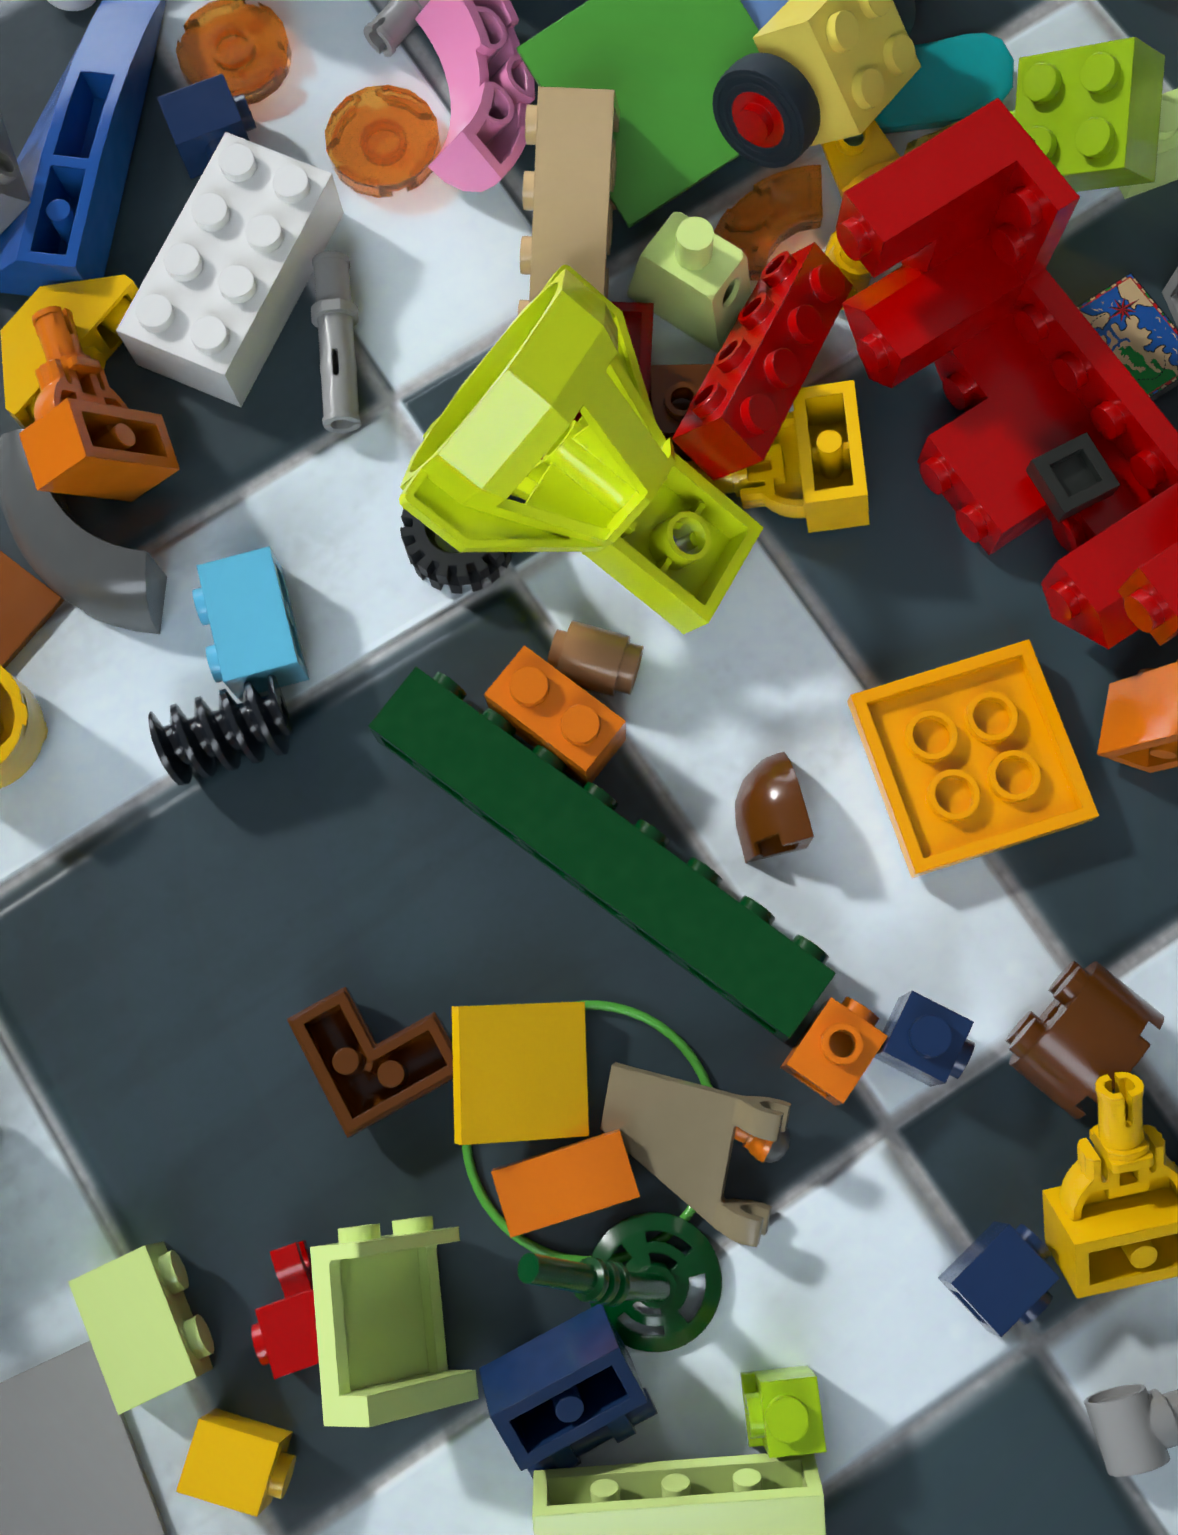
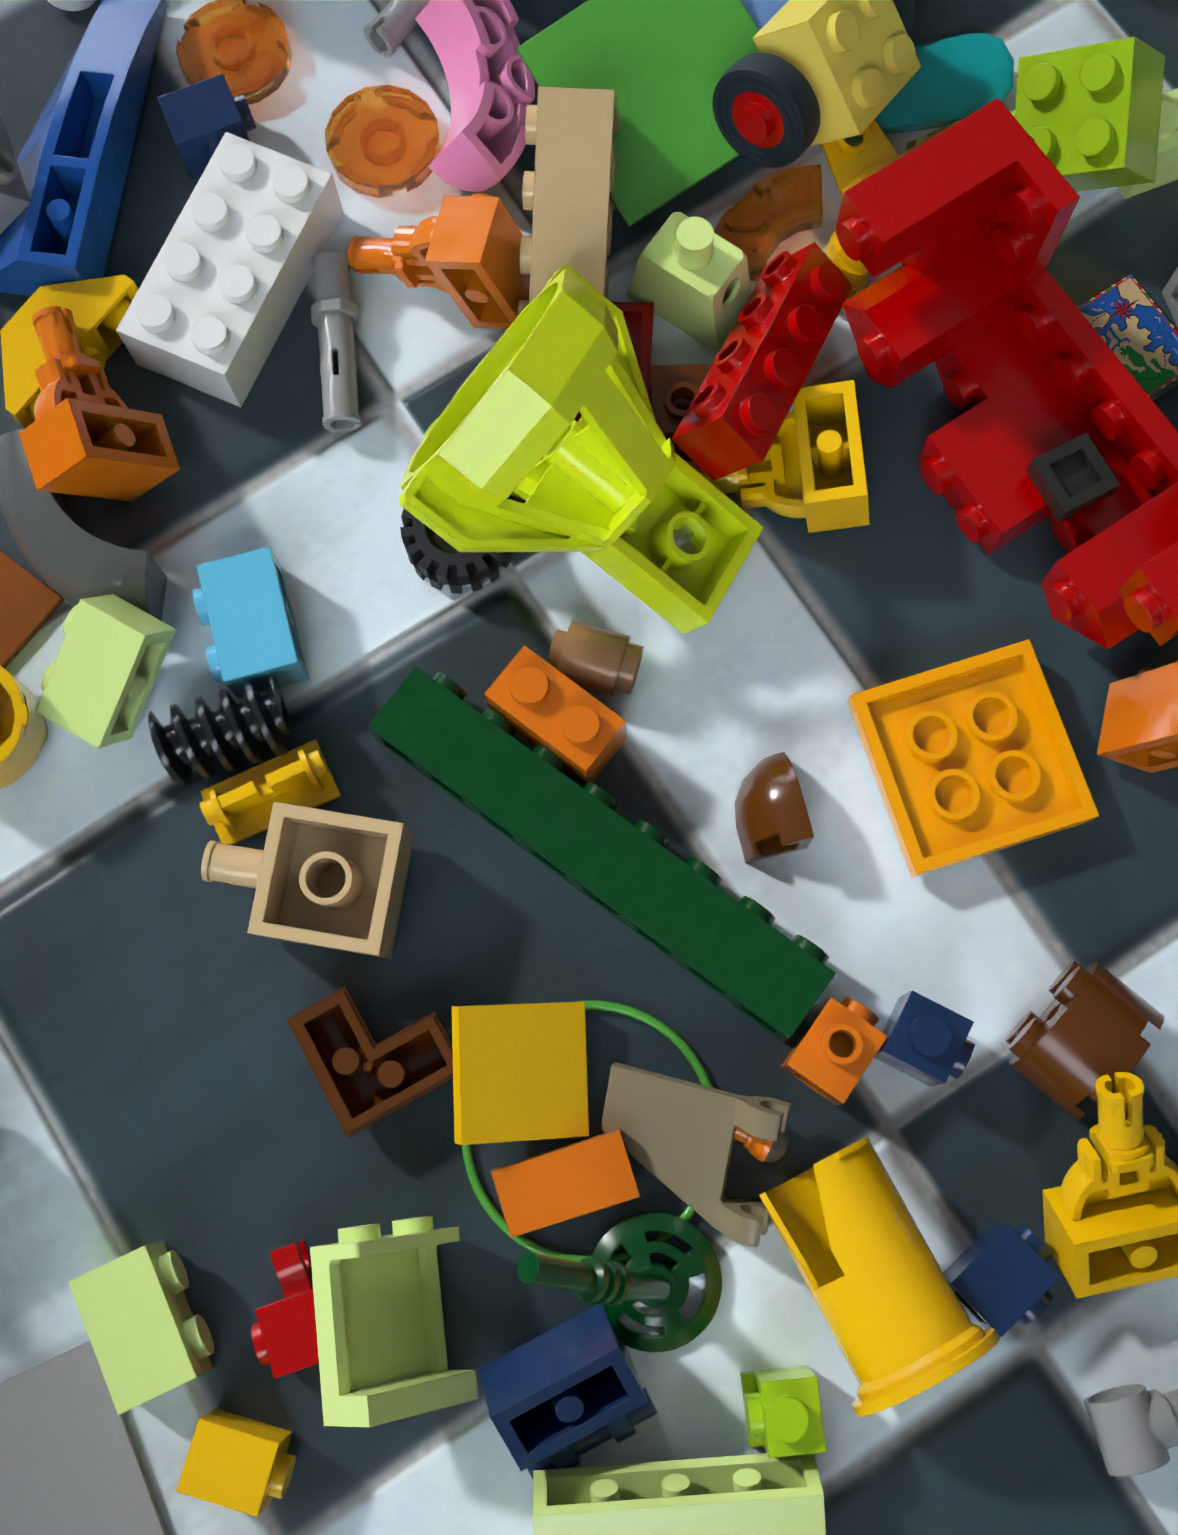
none -> yellowish green brick [35,594,177,749]
none -> yellow hinge [199,739,341,845]
none -> tan brick [201,802,415,959]
none -> orange brick [347,193,530,329]
none -> yellow piece [759,1137,1000,1417]

